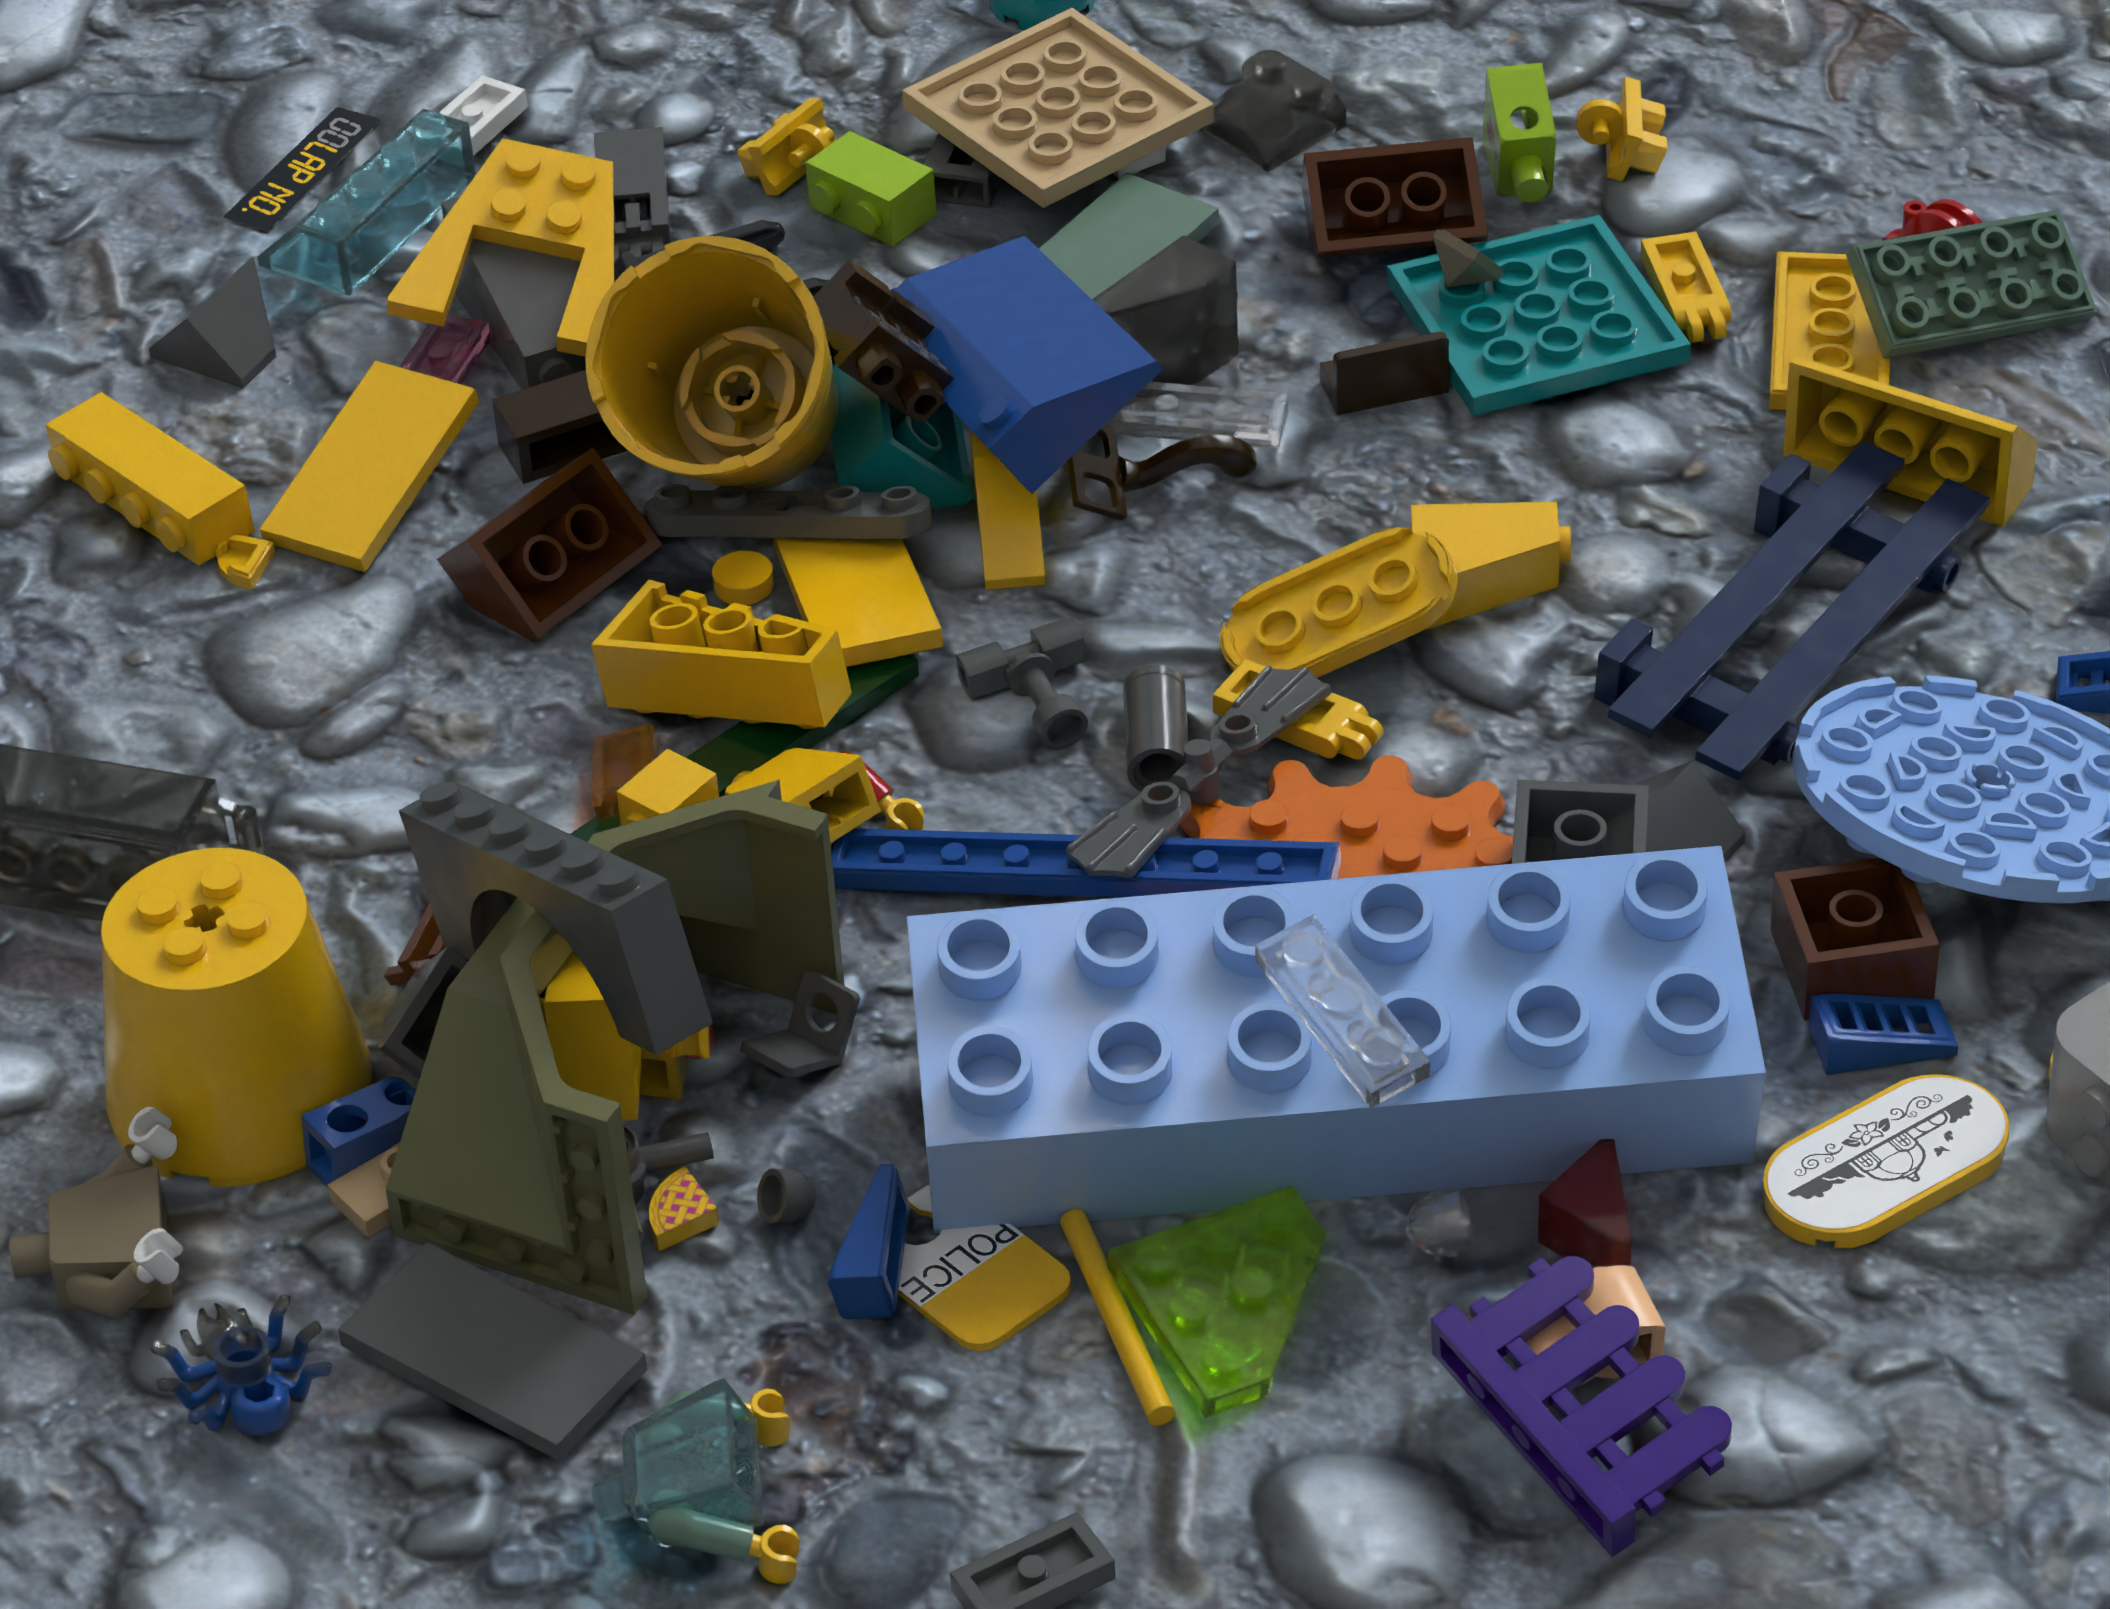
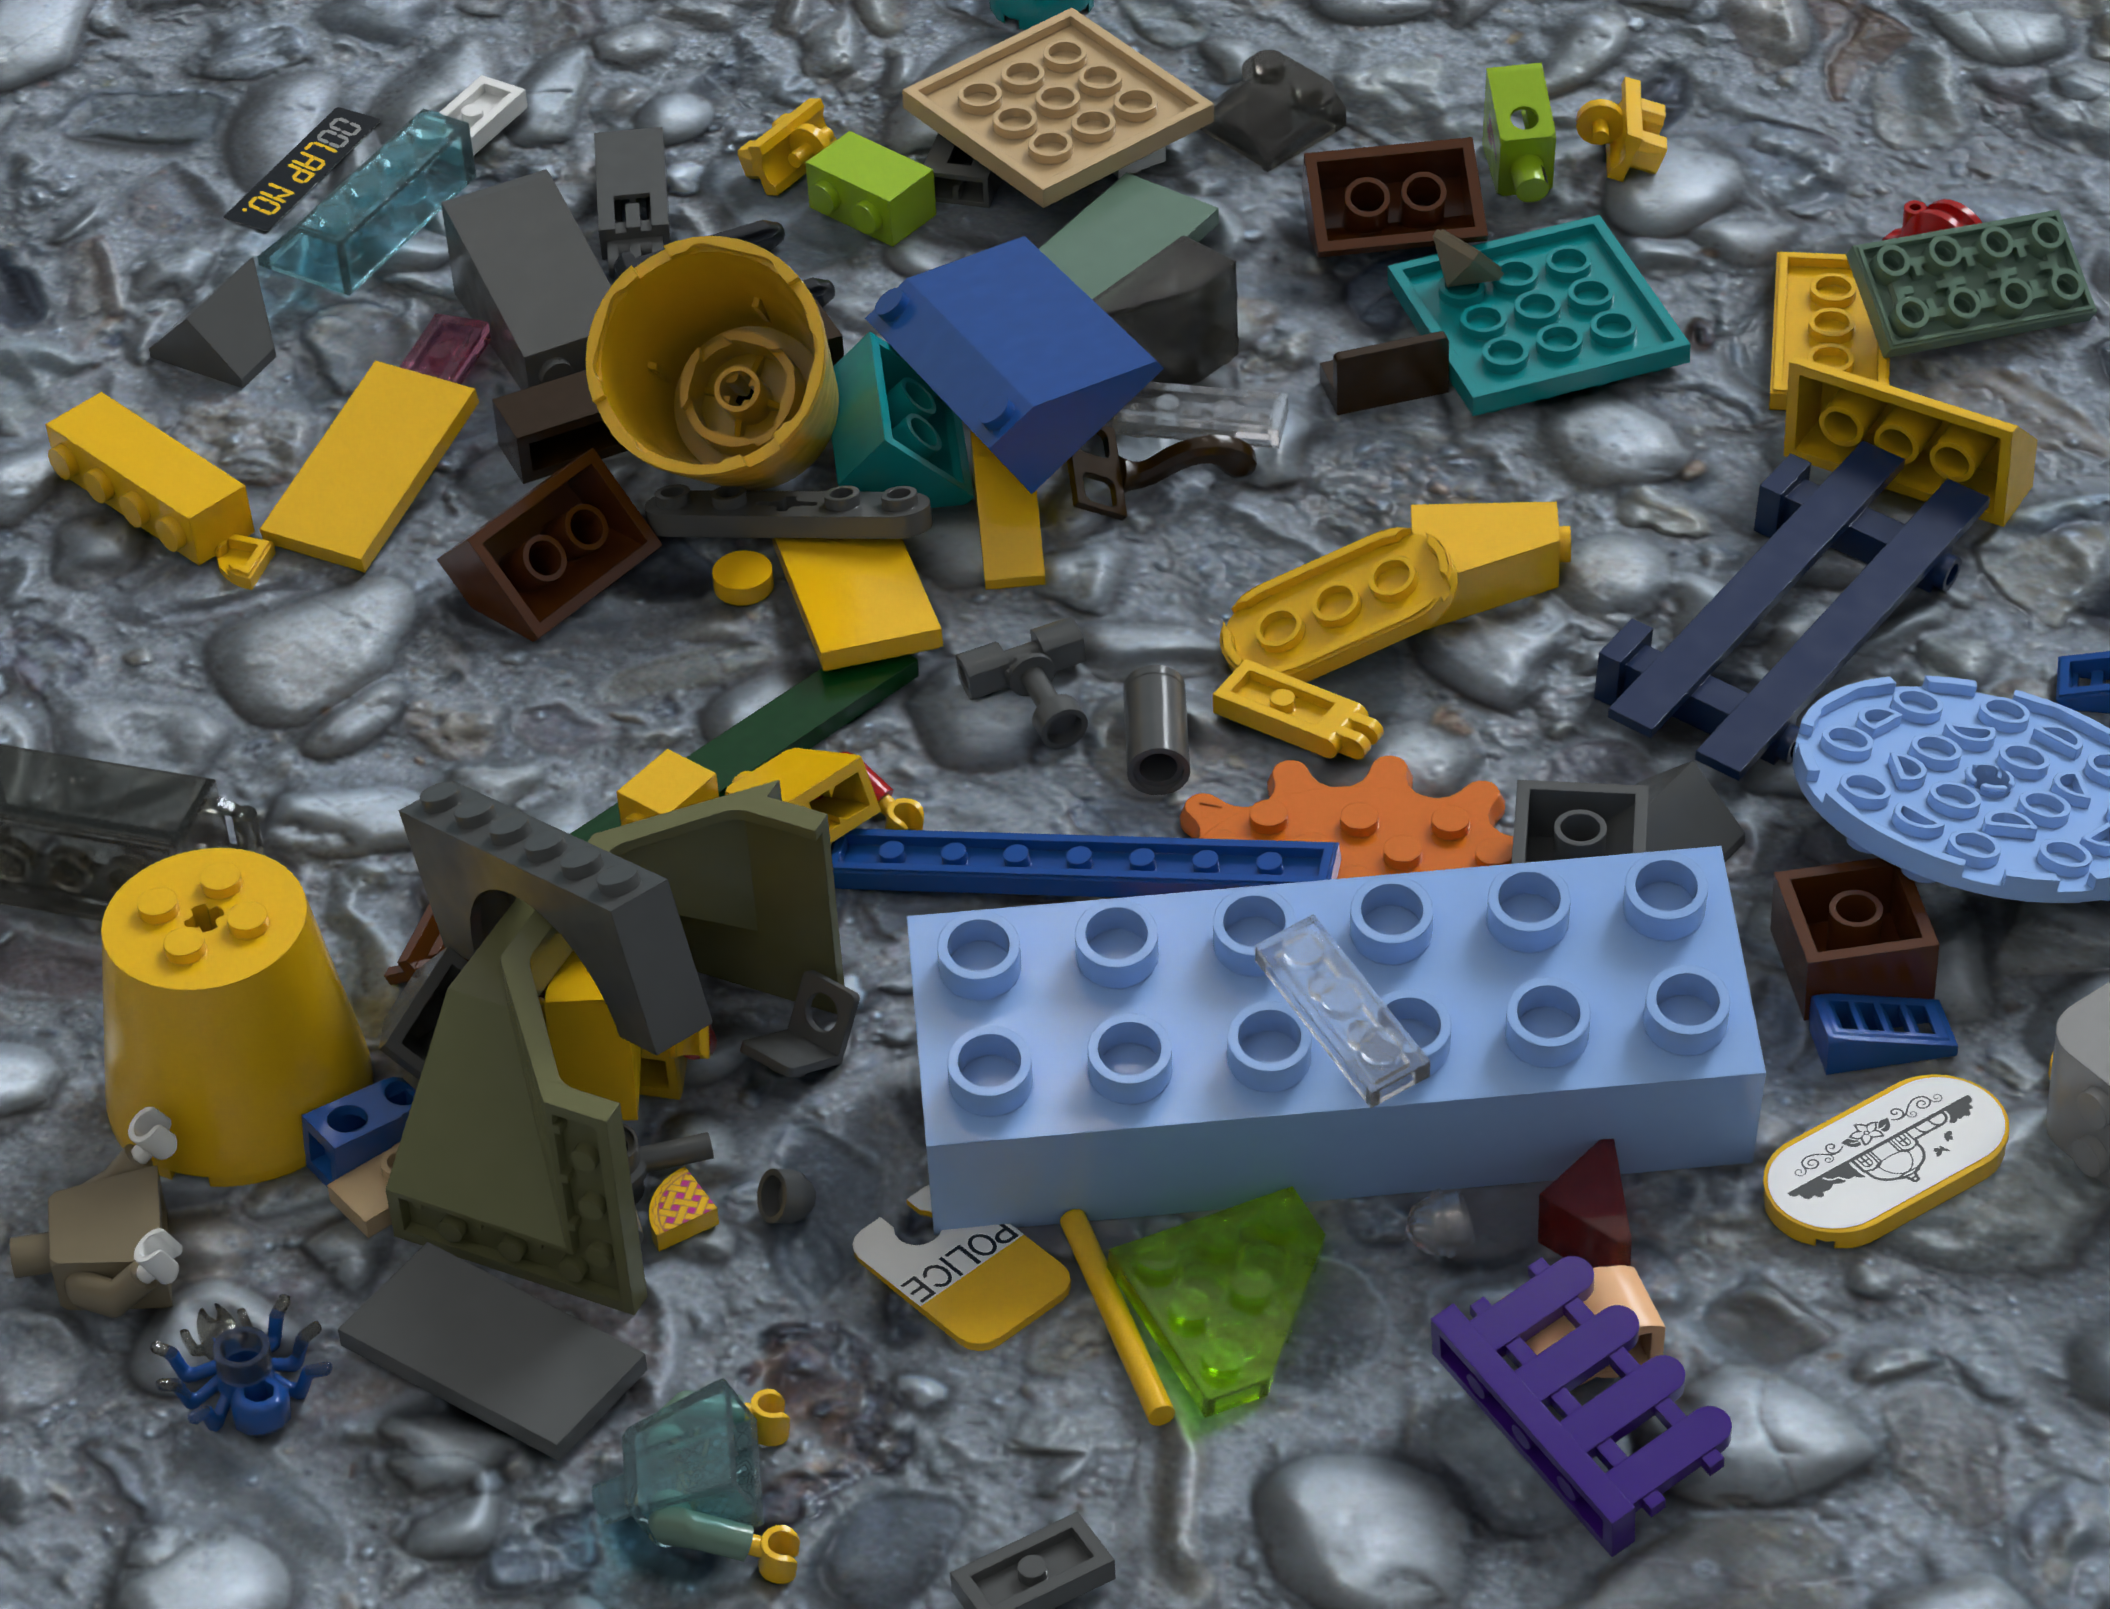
yellow wing [387,138,614,357] -> none
yellow wedge [591,580,852,729] -> none
clear orange tile [592,724,659,819] -> none
dark brown hips [813,259,954,423] -> none
blue slope [828,1164,910,1319] -> none
dark grey piece [1066,665,1331,878] -> none
yellow hinge [1640,231,1732,343] -> none

